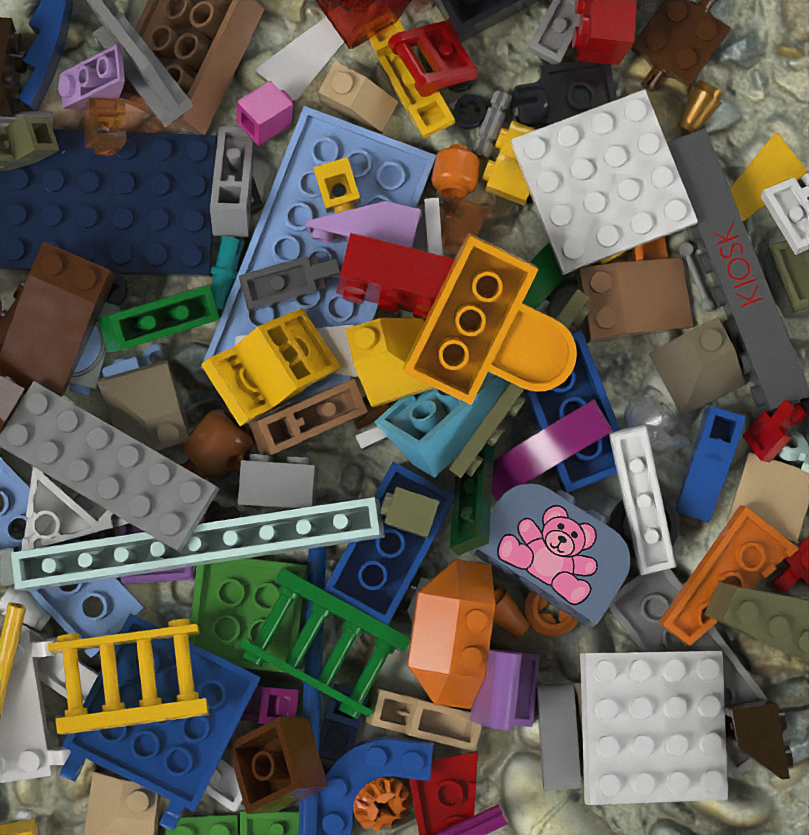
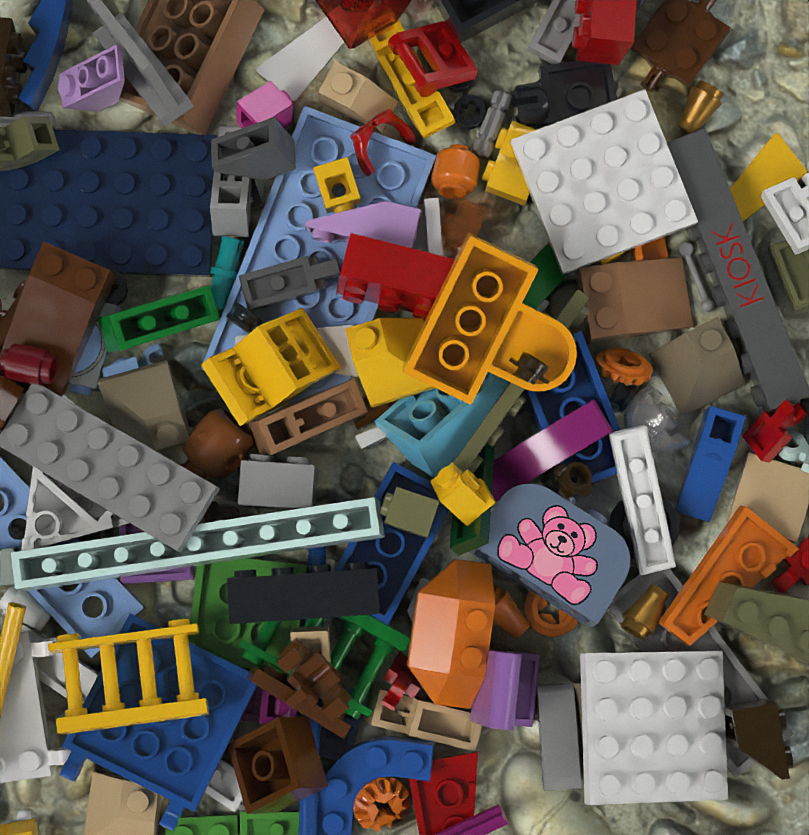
clear orange brick [83,98,127,156] -> none
none -> dark red brick [0,343,58,386]
none -> dark grey slope [211,117,296,180]
none -> black bush [226,302,262,334]
none -> black brick [227,562,380,624]
none -> reddish brown plate [246,664,351,739]
none -> reddish brown piece [276,638,351,722]
none -> tan plate [290,626,331,664]
none -> red cap [350,109,416,176]
none -> red plate [381,652,421,711]
none -> yellow brick [430,462,496,526]
none -> dark brown plate [509,351,550,385]
none -> dark brown plate [554,462,593,499]
none -> orange gear [595,348,653,386]
none -> black bush [609,382,638,413]
none -> pearl gold cone [620,584,669,641]

